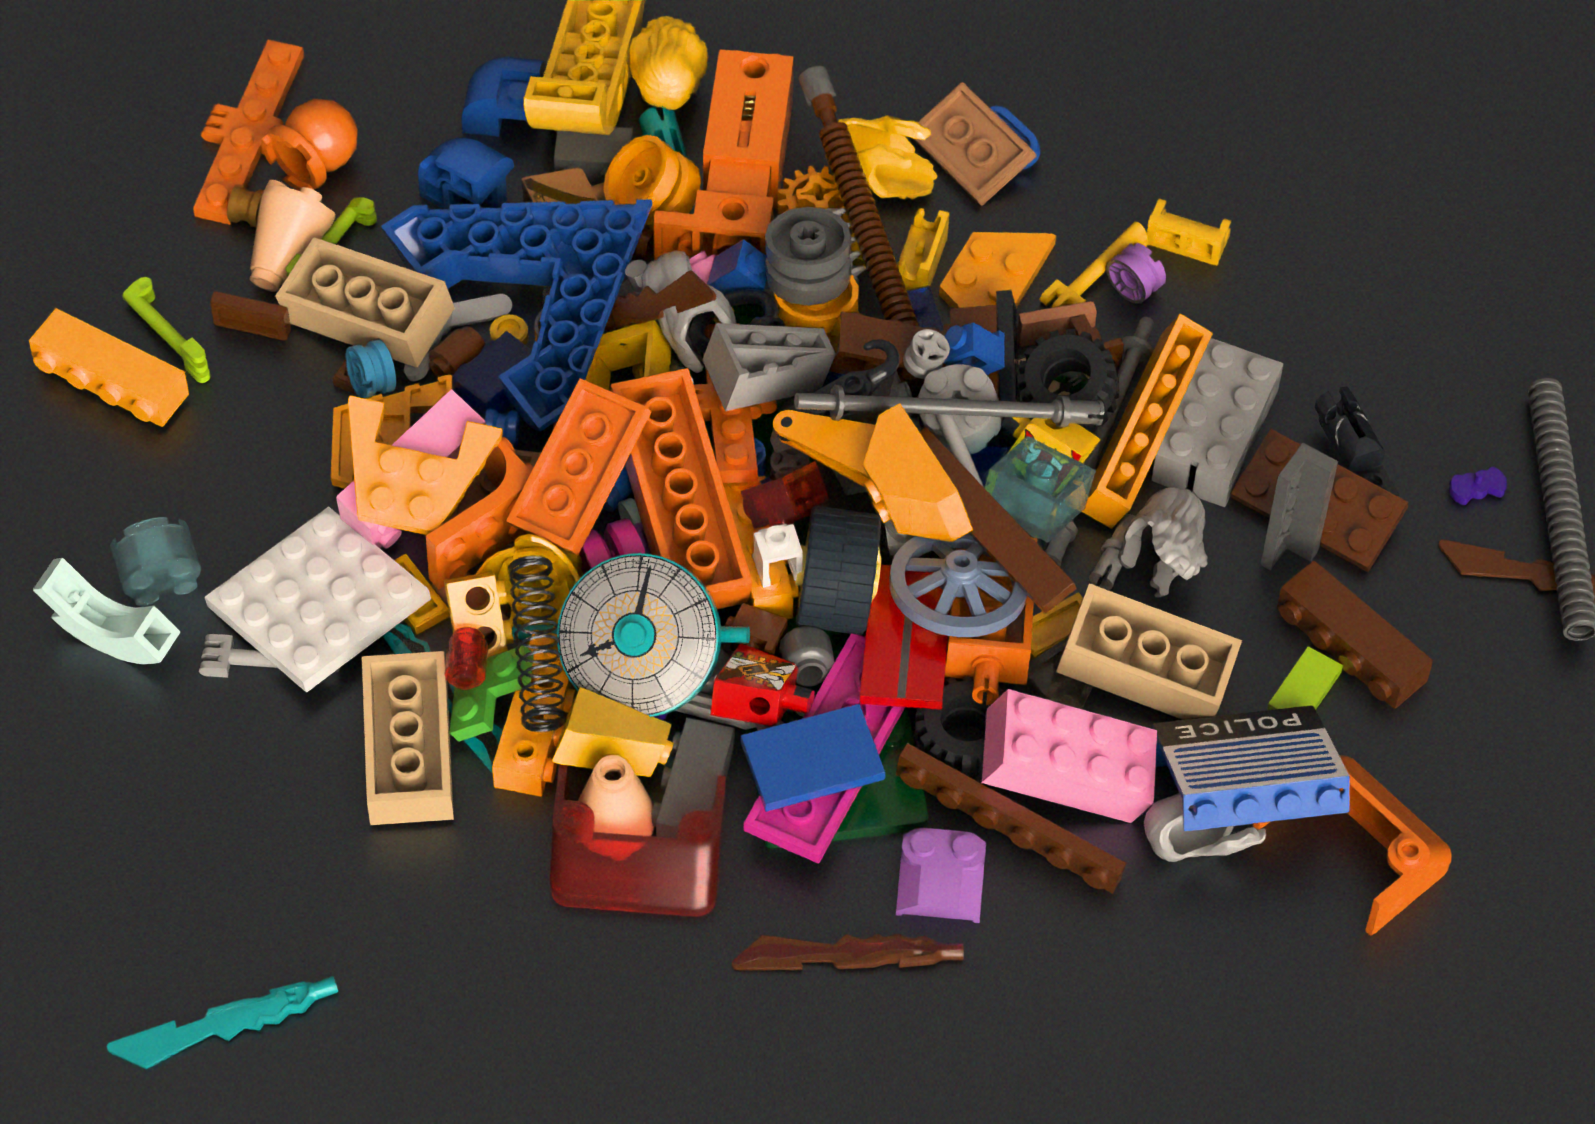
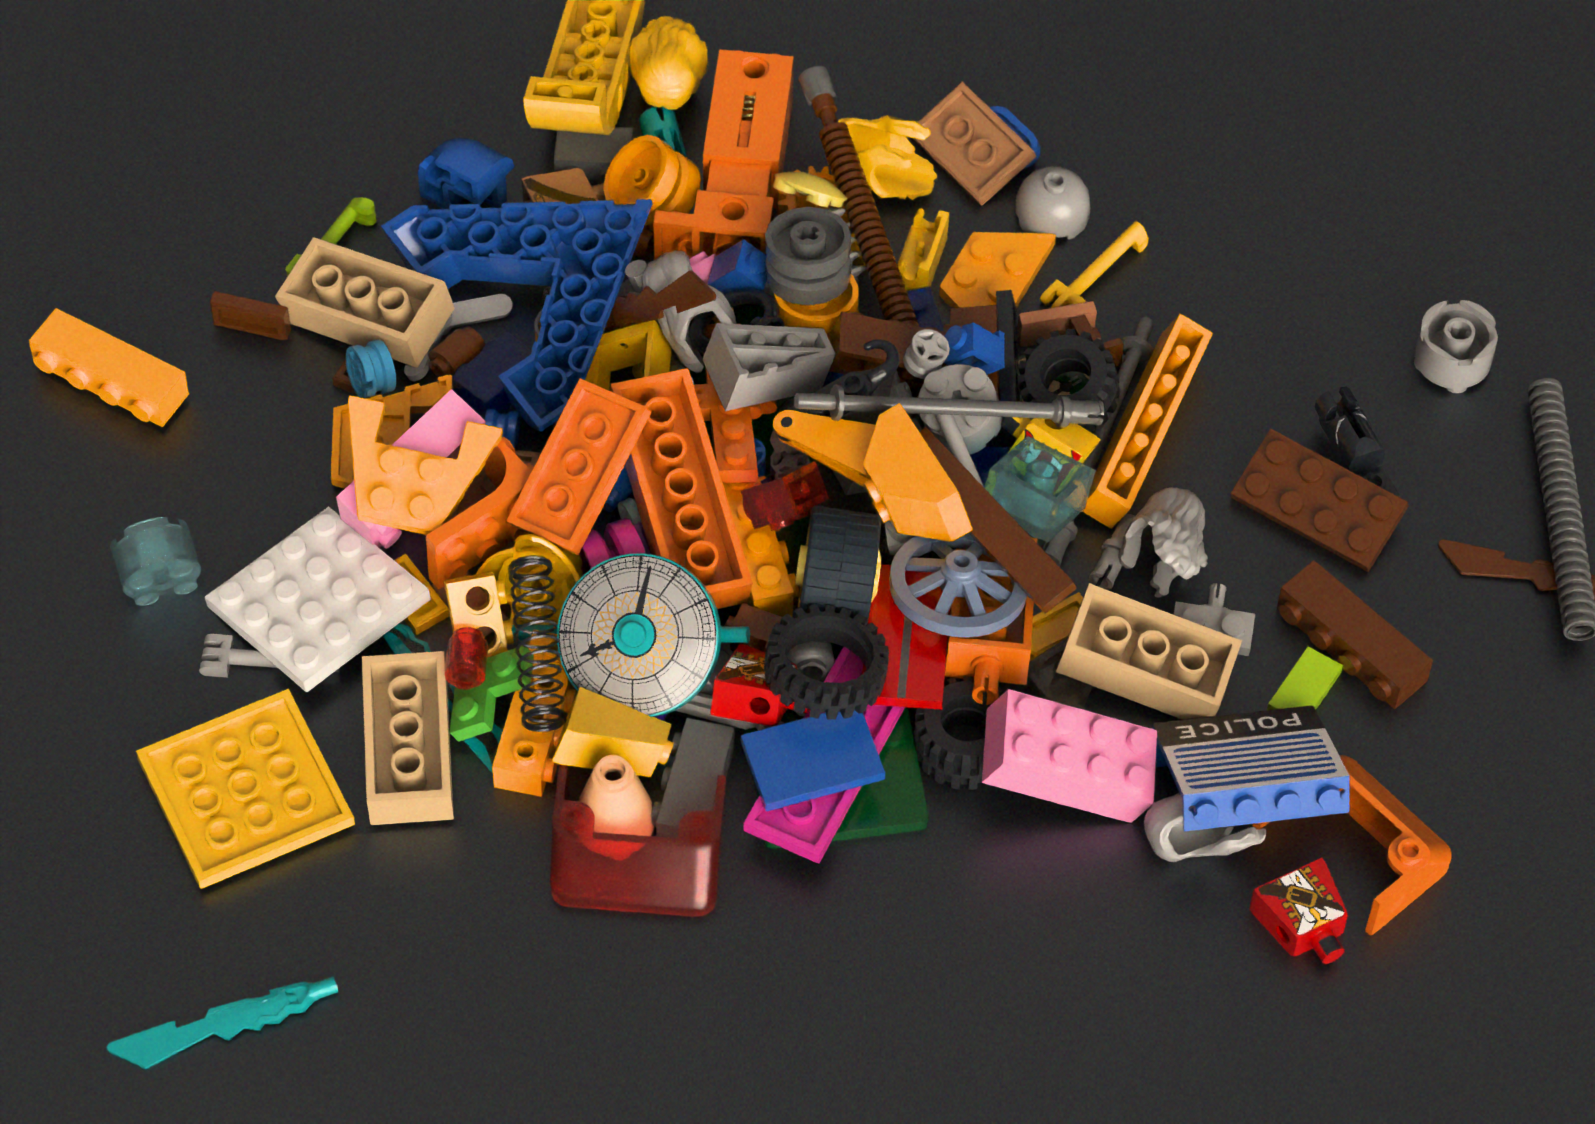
light aqua arch [33,558,180,664] -> none
lime hinge [122,277,211,383] -> none
orange hinge [193,40,304,225] -> none
pearl gold wheel [227,184,264,227] -> none
light nougat cone [250,180,336,292] -> none
orange tile [261,99,358,191] -> none
blue brick [461,57,546,136] -> none
yellow tile [490,314,529,353] -> none
reddish brown sword [732,933,963,970] -> none
white window [752,524,803,588] -> none
reddish brown plate [895,743,1127,894] -> none
medium lavender slope [896,828,986,923] -> none
medium lavender wheel [1106,243,1166,304] -> none
yellow hinge [1147,198,1231,266] -> none
light grey piece [1152,338,1284,507] -> none
dark grey fence [1261,443,1338,571] -> none
dark purple piece [1449,467,1507,505] -> none
none -> yellow plate [136,689,355,889]
none -> black tyre [764,605,889,720]
none -> light yellow dish [773,172,847,208]
none -> light grey cylinder [1015,166,1090,240]
none -> light grey plate [1173,583,1255,656]
none -> torso [1249,858,1348,964]
none -> light grey brick [1414,300,1498,393]

